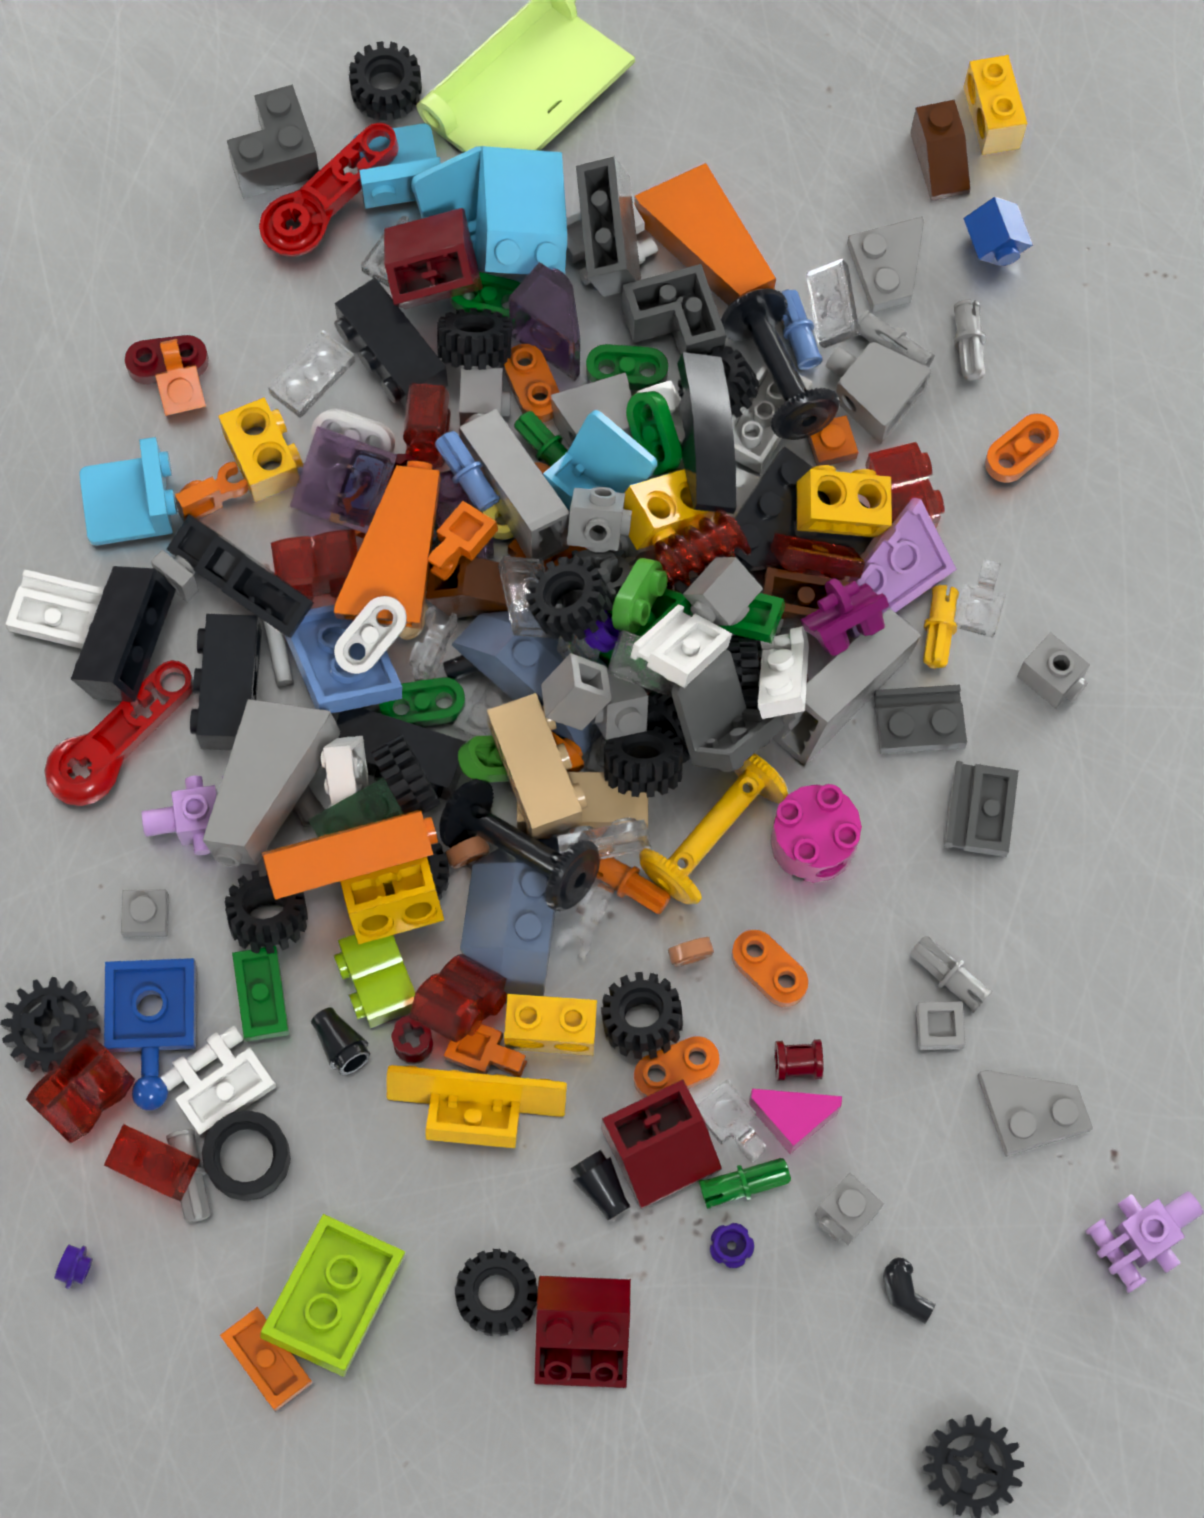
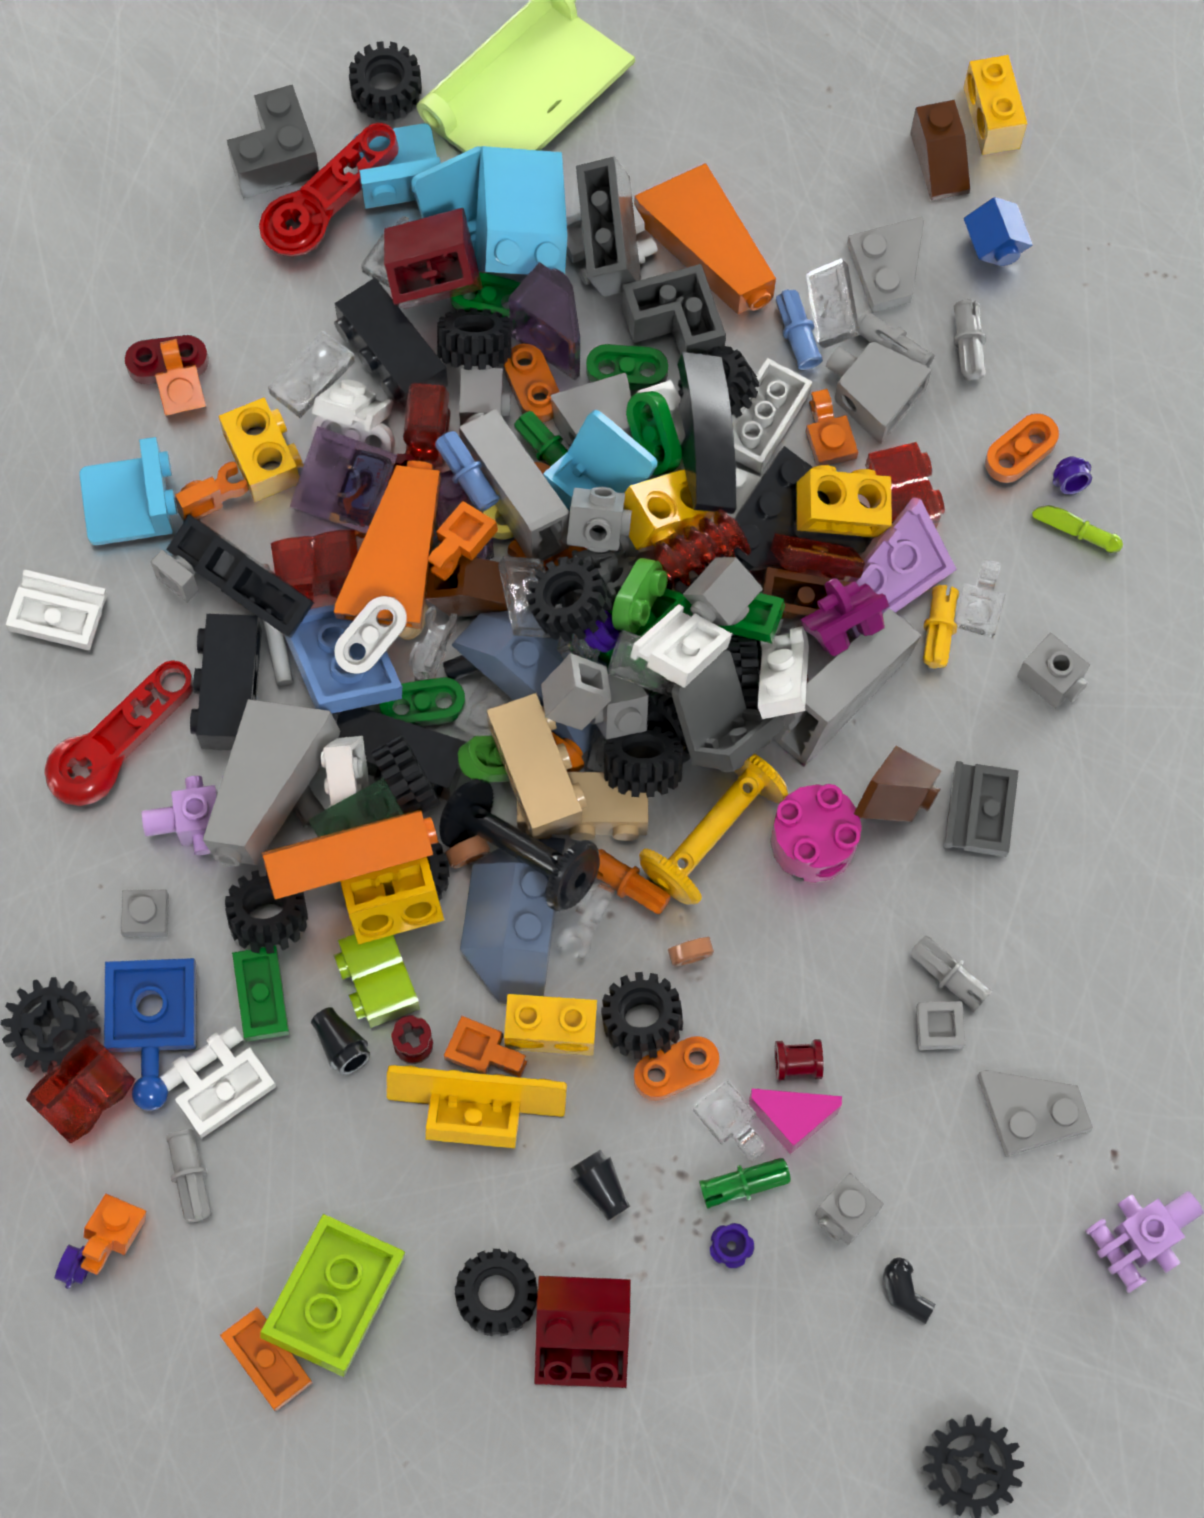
black brick [71,566,176,702] -> none
clear red plate [104,1124,200,1202] -> none
black tyre [202,1110,291,1201] -> none
clear red brick [409,954,507,1042] -> none
clear plate [557,817,652,860] -> none
dark red slope [601,1079,722,1209] -> none
black hose [721,289,840,440] -> none
orange plate [732,930,808,1007] -> none
dark grey plate [874,684,967,754] -> none
none -> orange plate [81,1193,147,1275]
none -> white plate [312,379,393,432]
none -> reddish brown slope [854,746,941,822]
none -> lime piece [1032,505,1123,553]
none -> dark purple plate [1053,456,1092,494]

